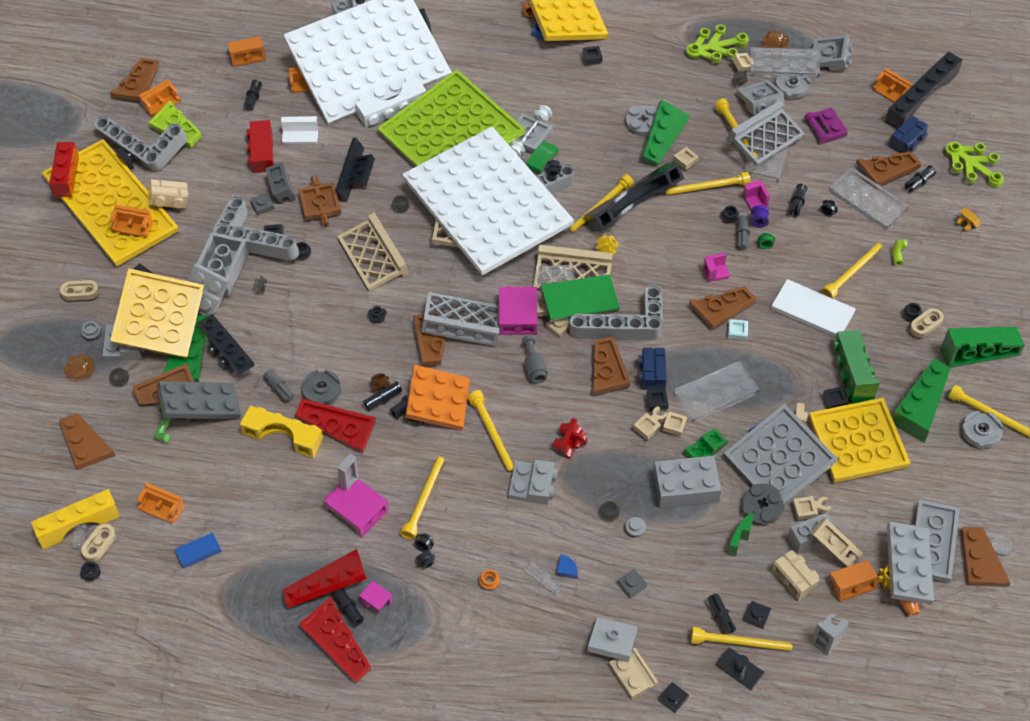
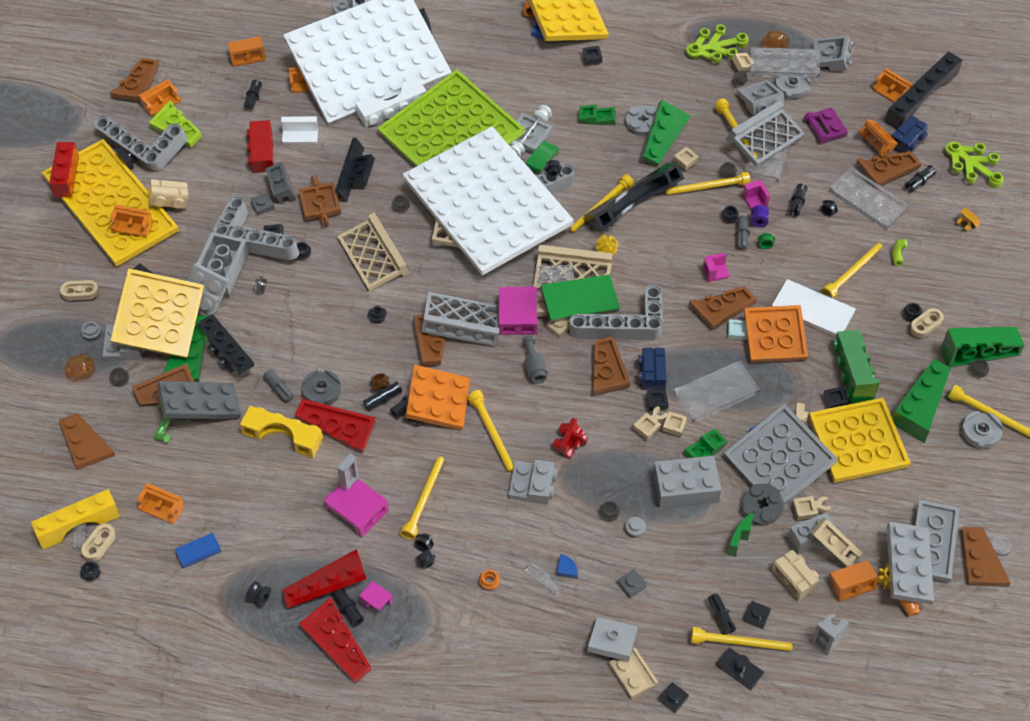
none -> black wheel [246,581,271,607]
none -> green slope [579,104,616,125]
none -> clear smoke plate [719,162,737,179]
none -> orange plate [744,305,808,363]
none -> orange hinge [858,119,898,157]
none -> clear smoke plate [969,359,989,378]

